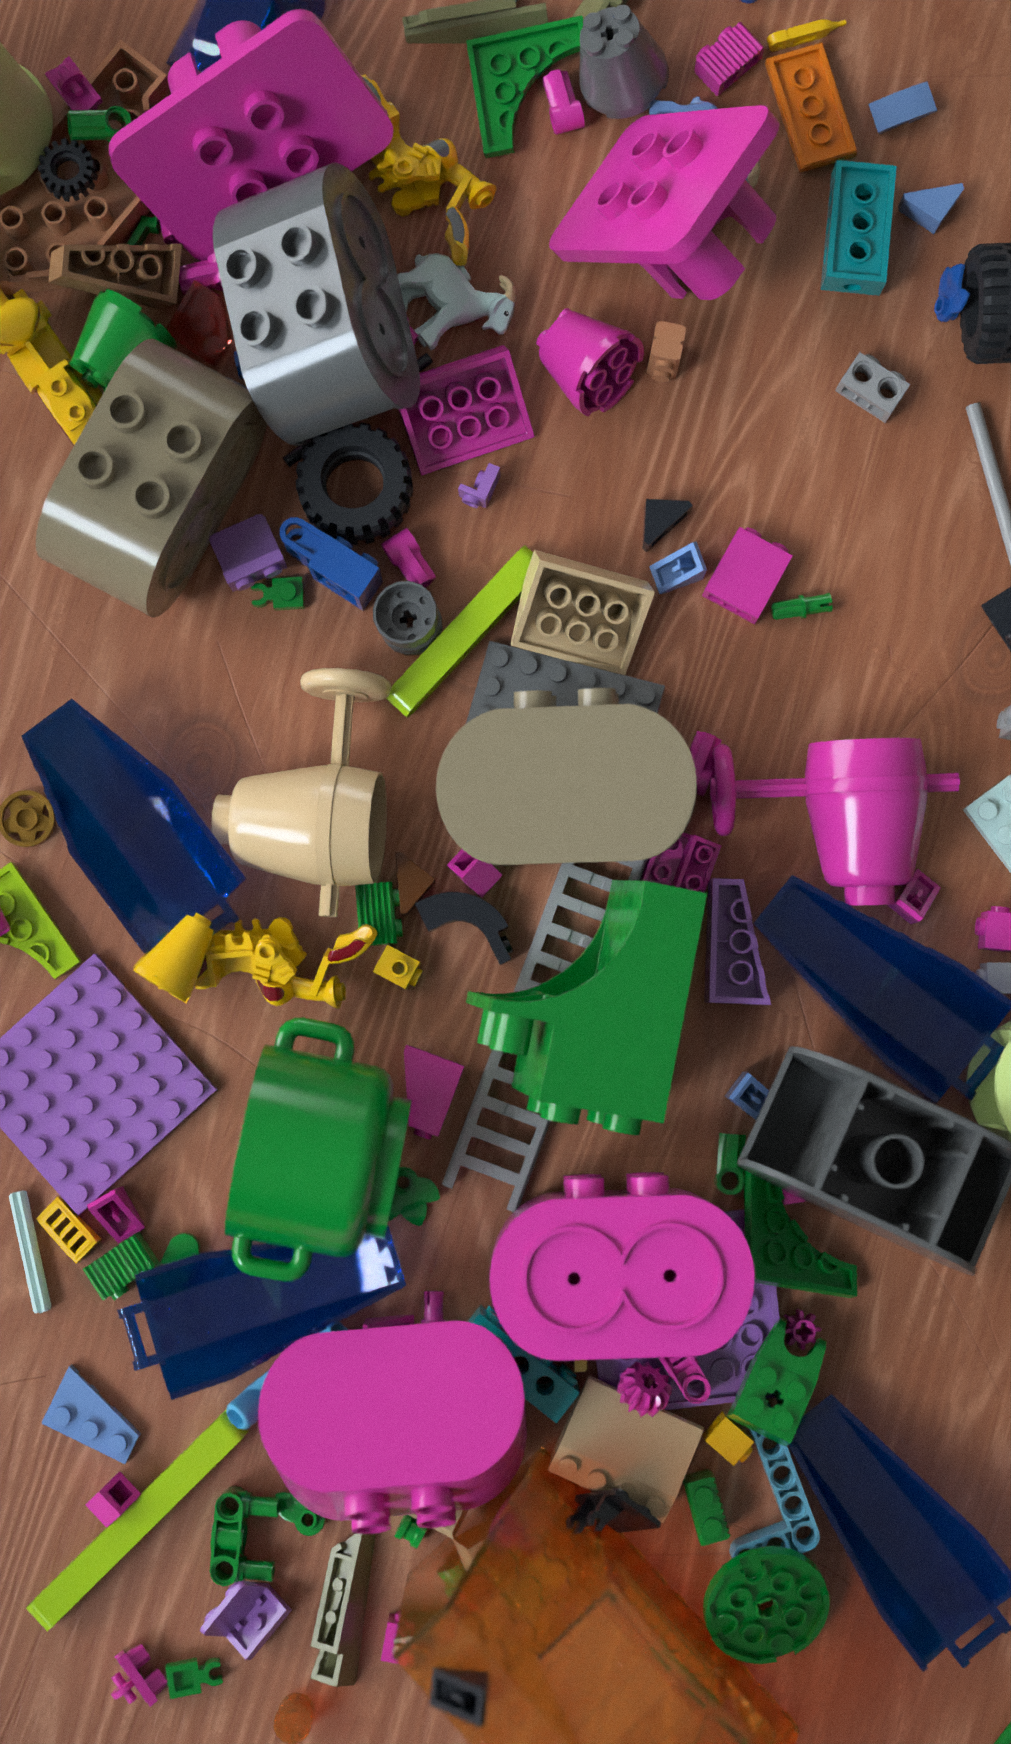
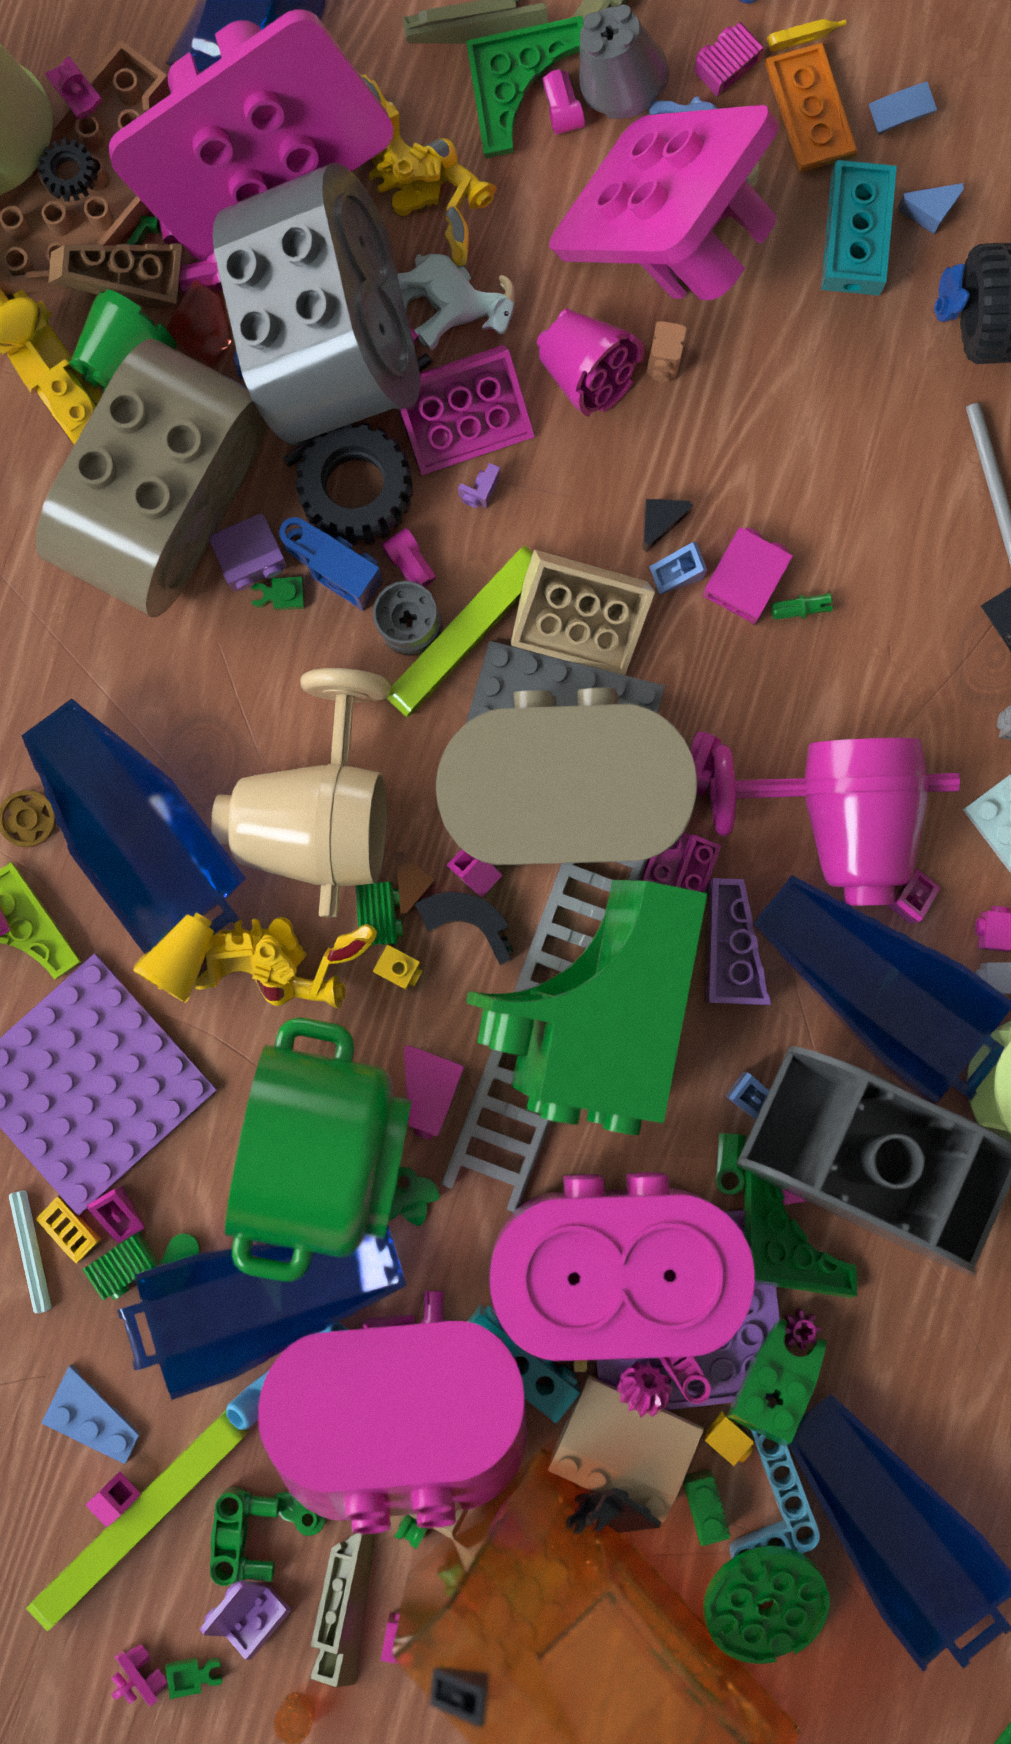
green piece [67,106,131,142] -> none
light grey brick [835,352,910,423] -> none

